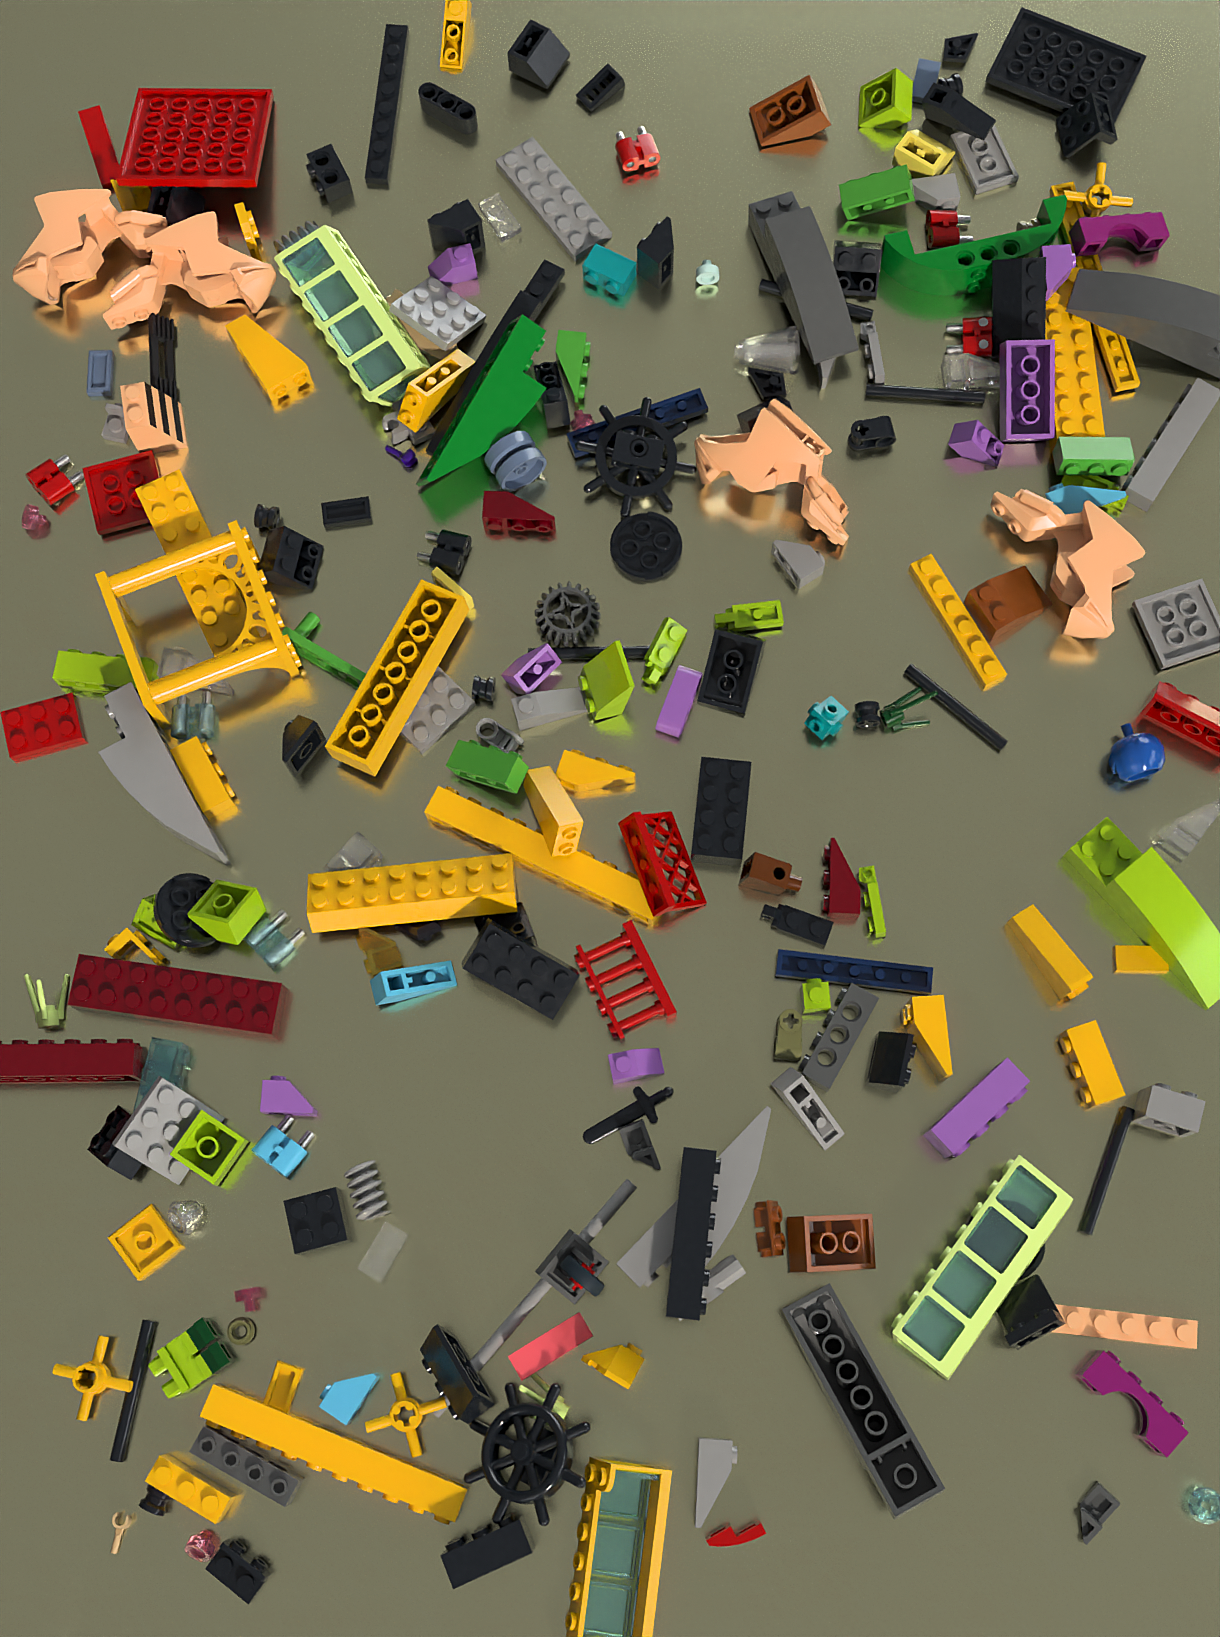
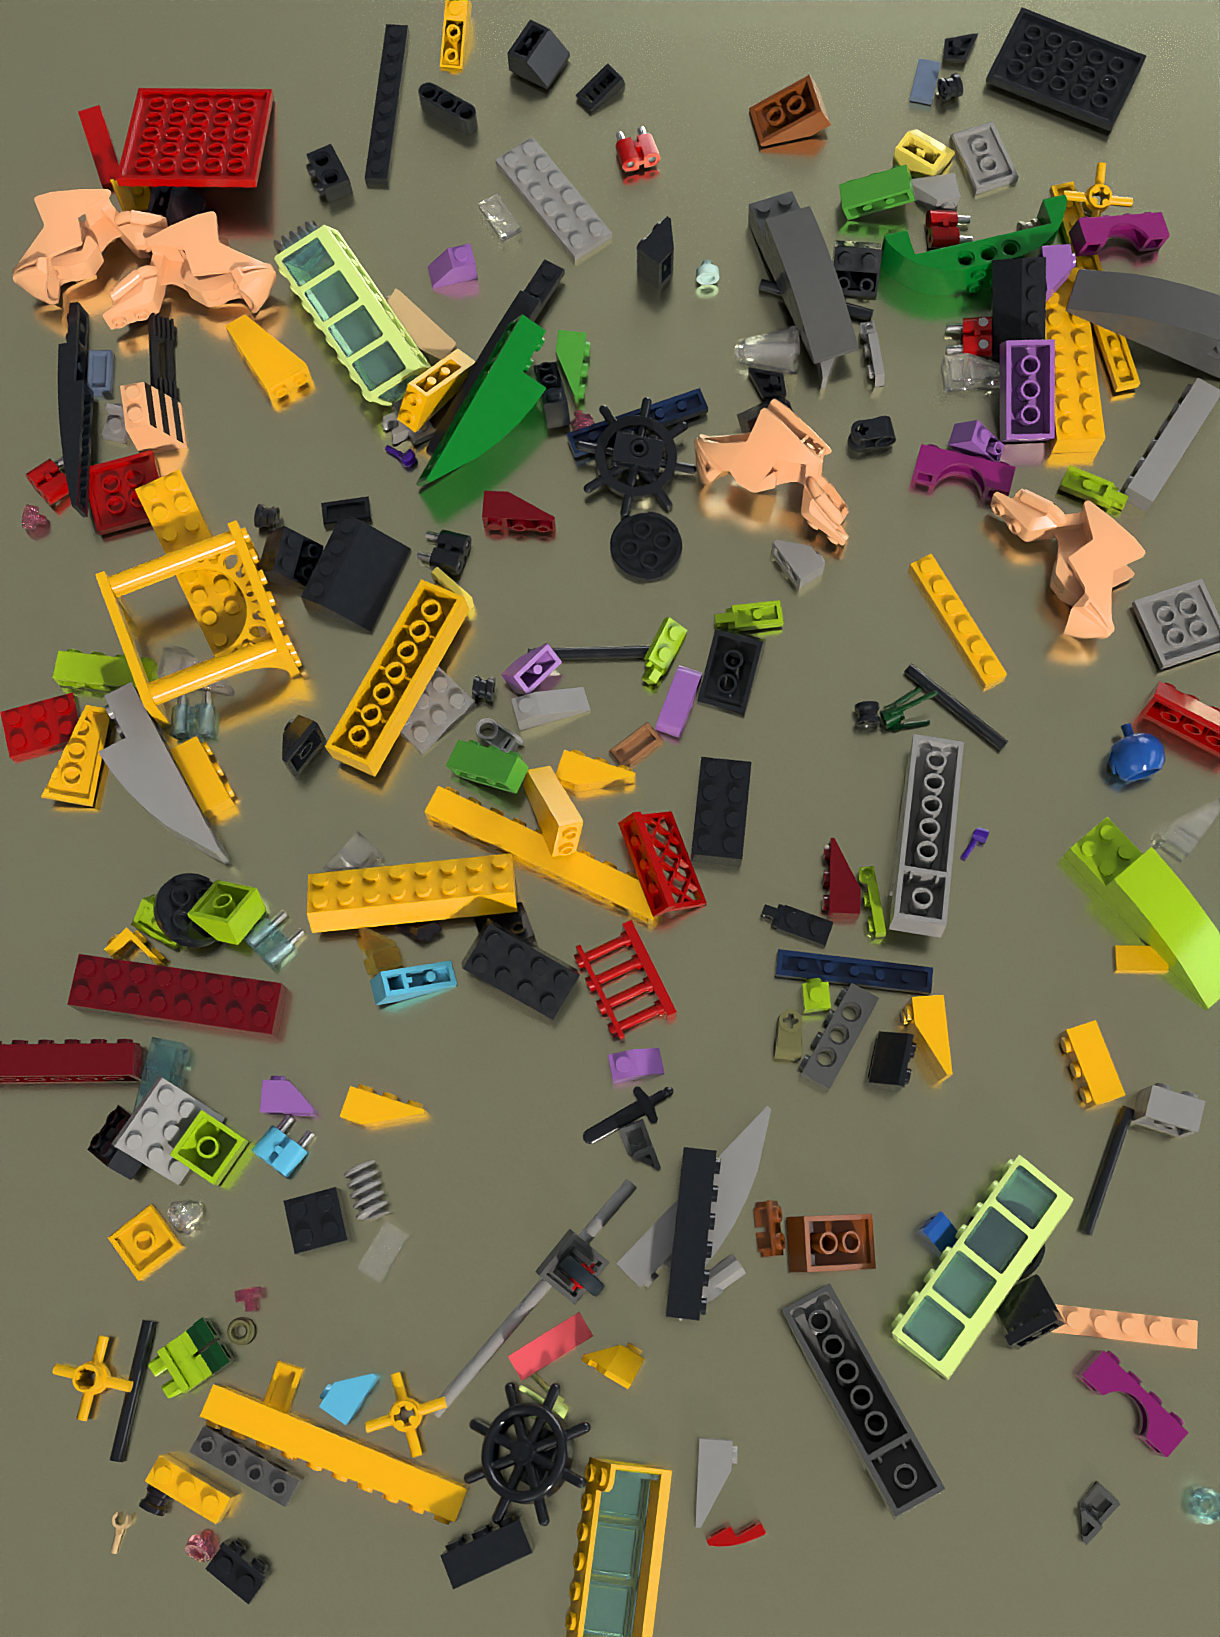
yellowish green plant [24,974,69,1029] -> none
yellow wing [234,202,262,262] -> none
bright green piece [282,612,366,689] -> none
light grey plate [389,276,487,351] -> none
black slope [420,1324,495,1424] -> none
black slope [427,199,485,252] -> none
sand blue wheel [484,431,547,492] -> none
dark grey gear [534,581,601,647] -> none
lime slope [578,640,635,721] -> none
teal brick [582,243,637,297] -> none
reddish brown torso [738,852,803,895] -> none
light grey slope [771,1067,845,1150] -> none
teal brick [804,696,849,740] -> none
lime slope [859,68,913,129] -> none
black piece [865,383,986,403] -> none
black slope [922,83,996,140] -> none
medium lavender brick [923,1057,1030,1159] -> none
dark orange slope [964,565,1052,641] -> none
yellow slope [1007,904,1093,1000] -> none
medium azure slope [1045,483,1127,514] -> none
brick [1052,437,1135,476] -> none
black bracket [1056,92,1118,158] -> none
none -> yellow wing [41,705,110,807]
none -> black slope [58,301,94,518]
none -> black slope [301,513,411,634]
none -> yellow slope [340,1084,428,1127]
none -> medium nougat tile [609,722,663,768]
none -> light grey slope [889,734,964,938]
none -> magenta arch [911,444,1016,500]
none -> slope [915,1211,958,1257]
none -> dark purple hand [961,827,989,859]

